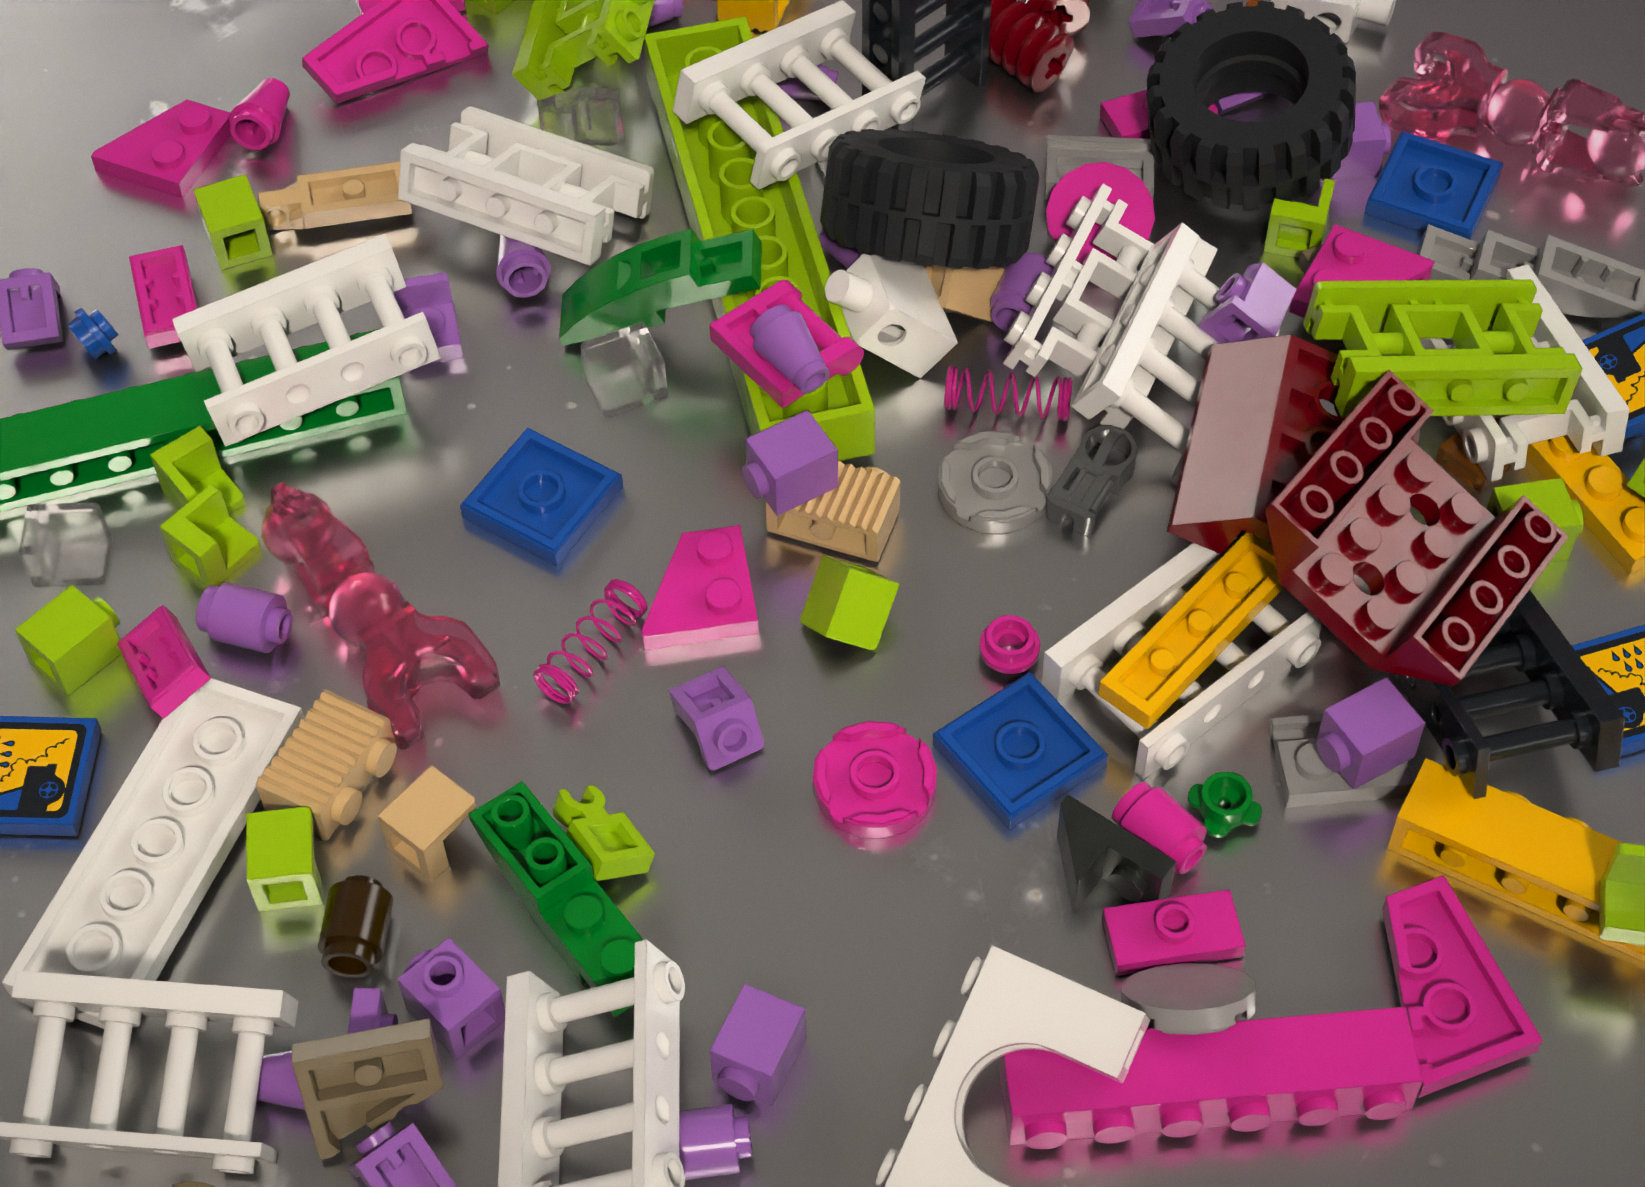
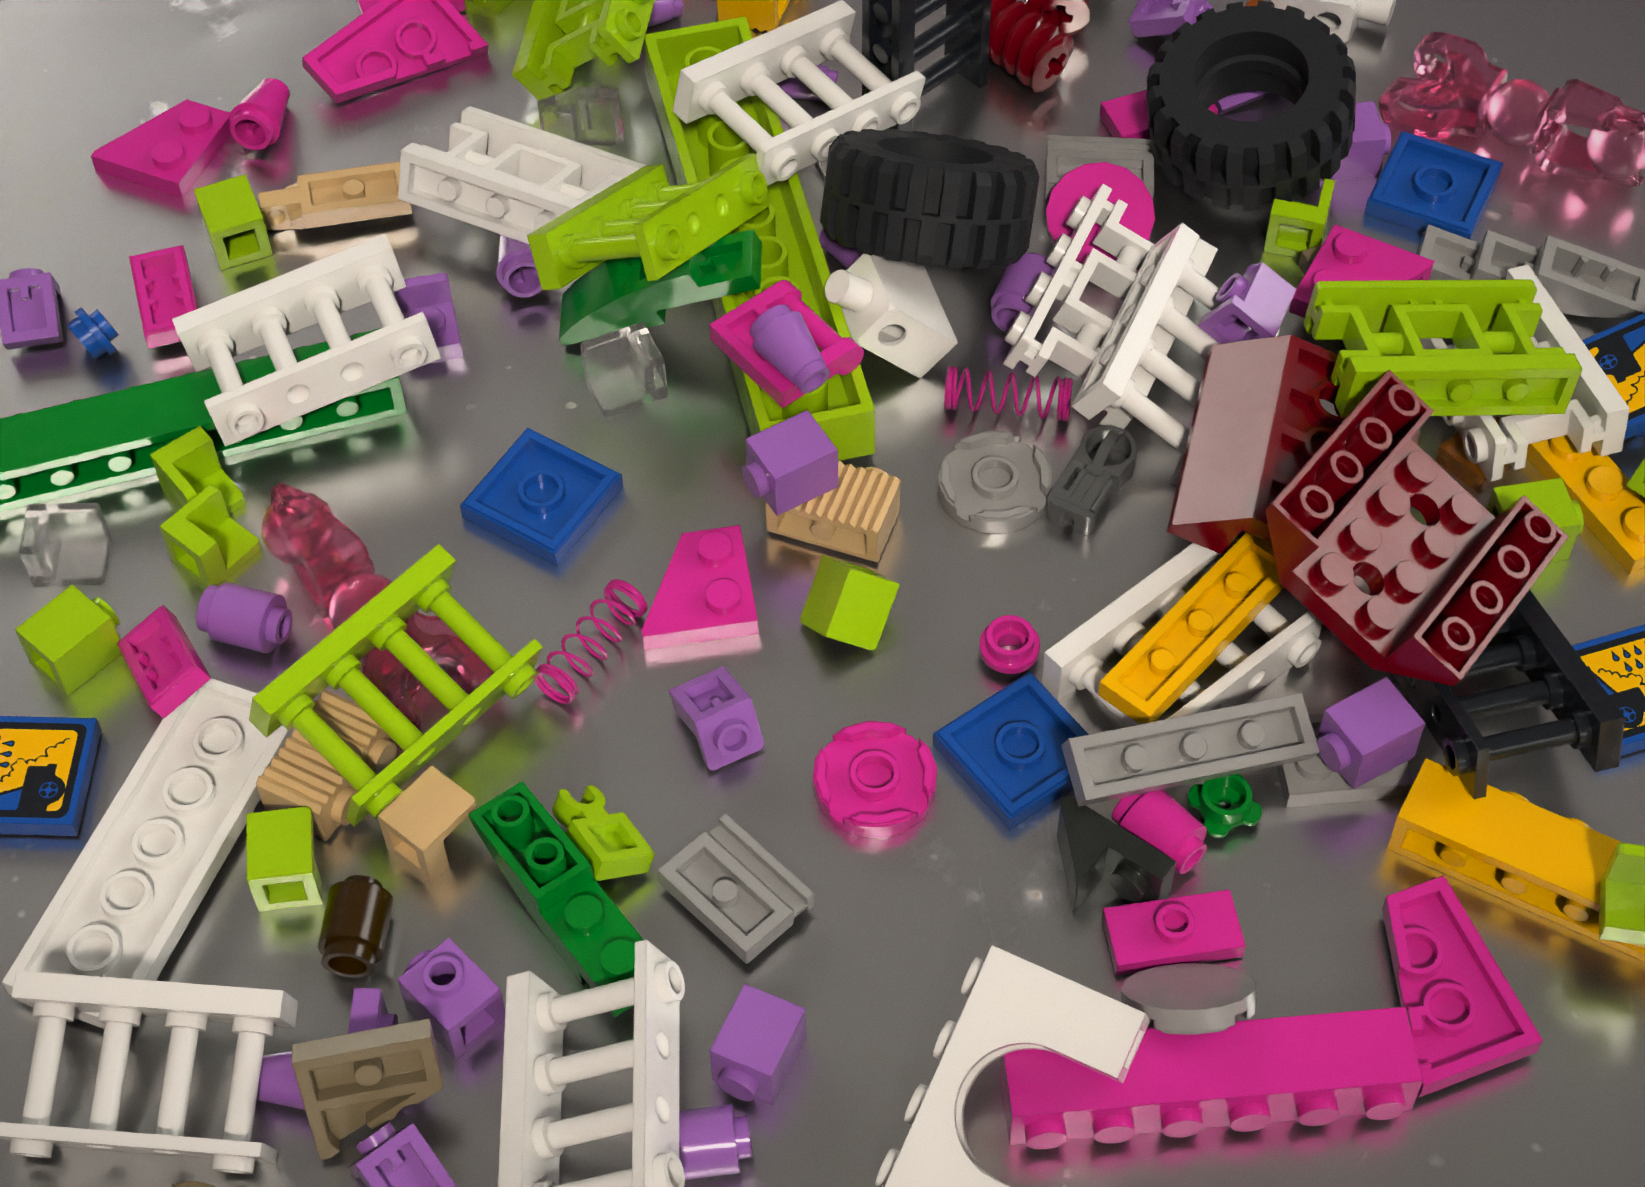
tan panel [922,265,1005,322] -> none
none -> lime fence [249,544,543,827]
none -> lime fence [527,153,769,290]
none -> light grey plate [657,813,815,964]
none -> light grey plate [1061,693,1320,807]

